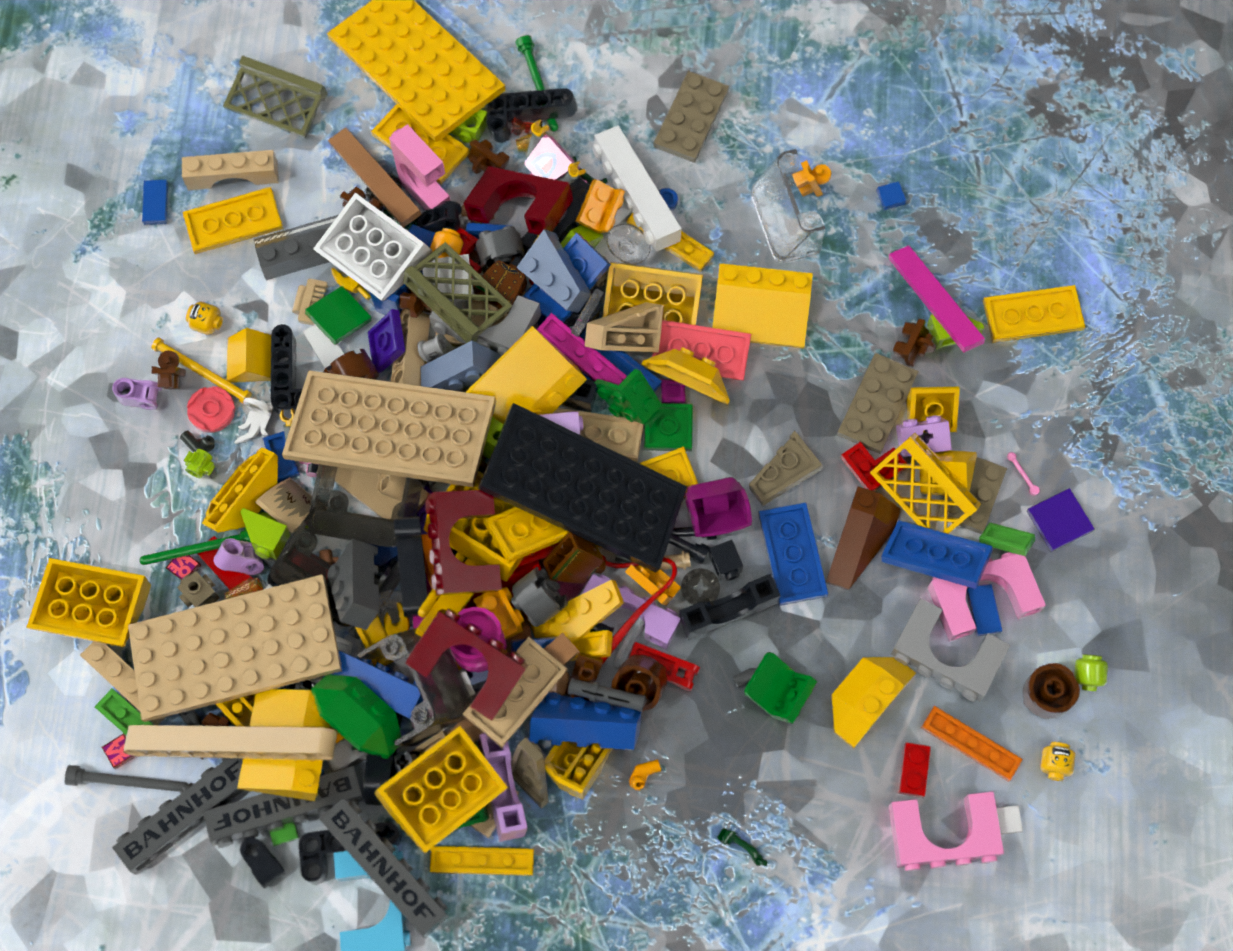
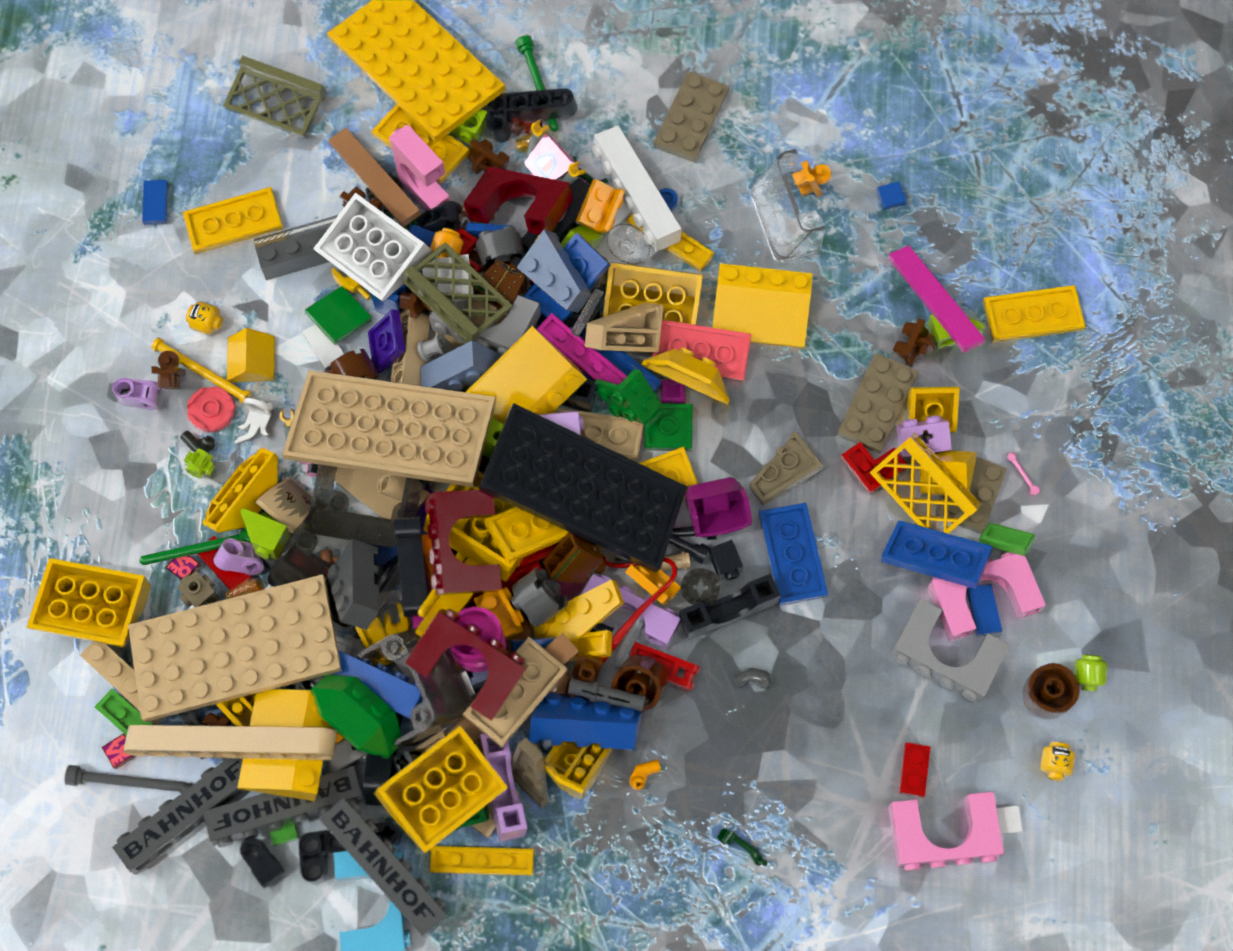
tan arch [182,150,279,190] -> none
blue tile [263,431,300,483] -> none
black beam [271,324,302,418] -> none
tan piece [292,279,328,325] -> none
green bracket [744,652,817,724] -> none
reddish brown wedge [826,486,901,590] -> none
yellow wedge [831,657,916,748] -> none
orange tile [921,706,1023,782] -> none
dark purple tile [1027,488,1095,552] -> none

